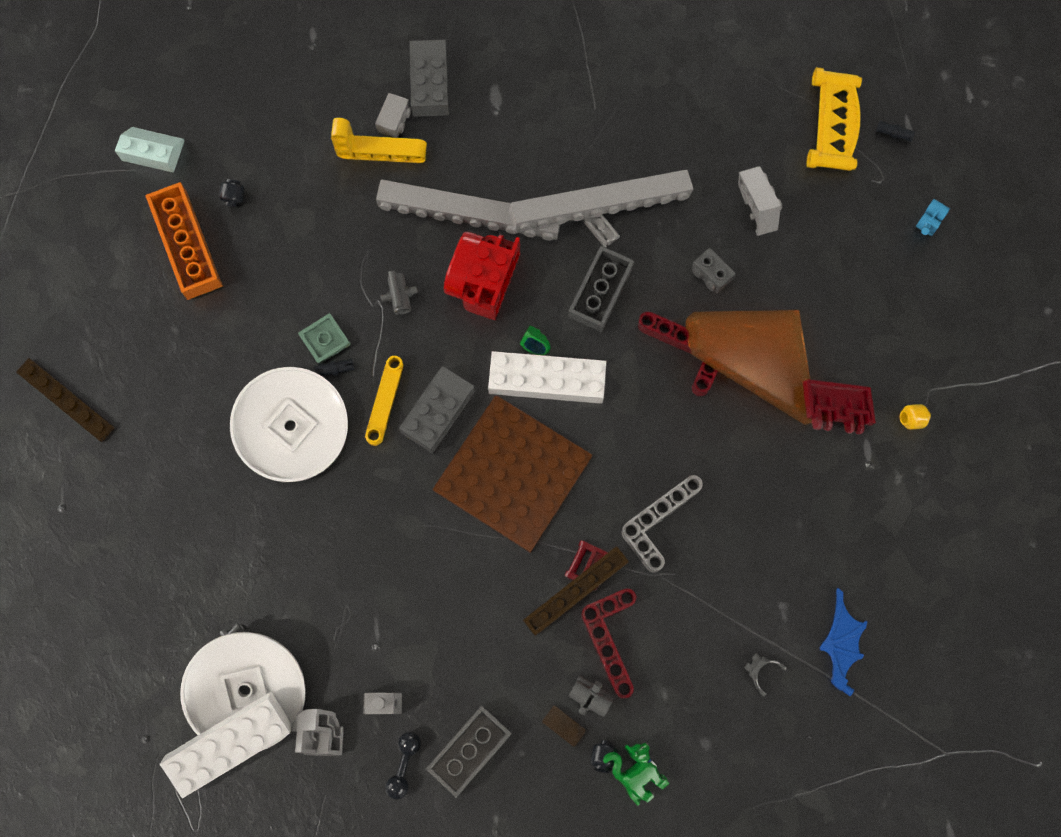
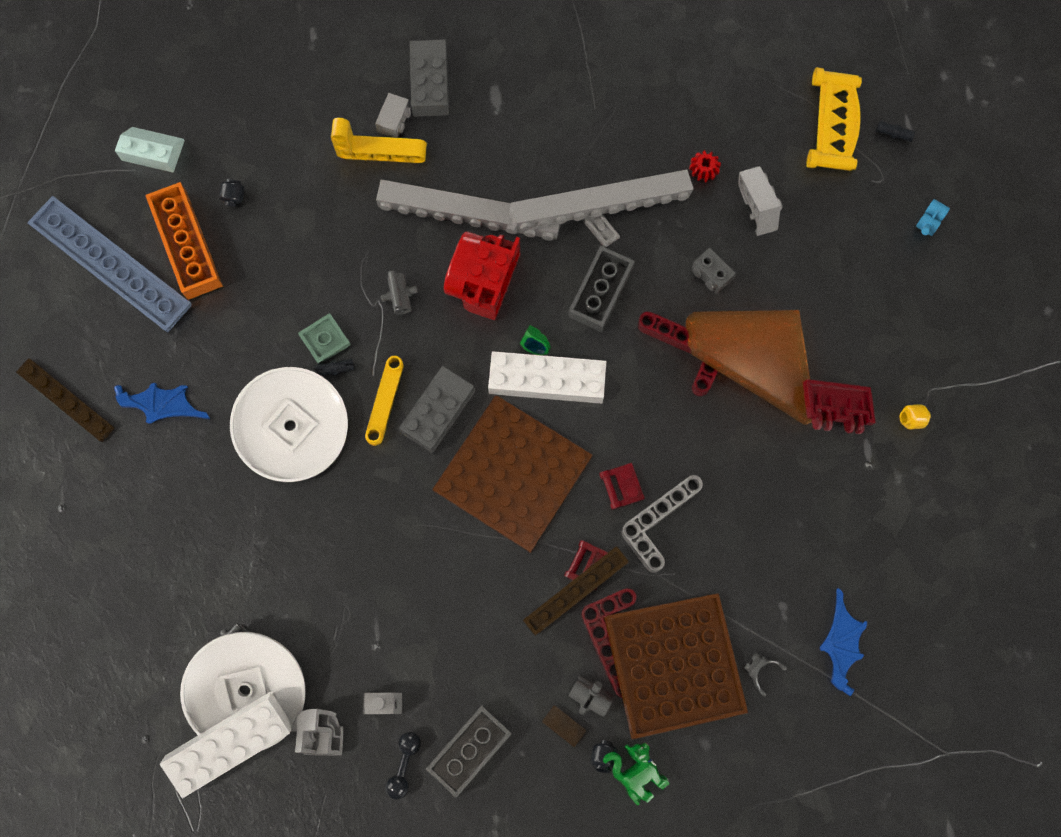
none -> sand blue plate [28,196,192,333]
none -> blue animal [114,383,210,424]
none -> dark red plate [599,463,645,510]
none -> reddish brown plate [604,593,748,739]
none -> red gear [689,150,721,183]

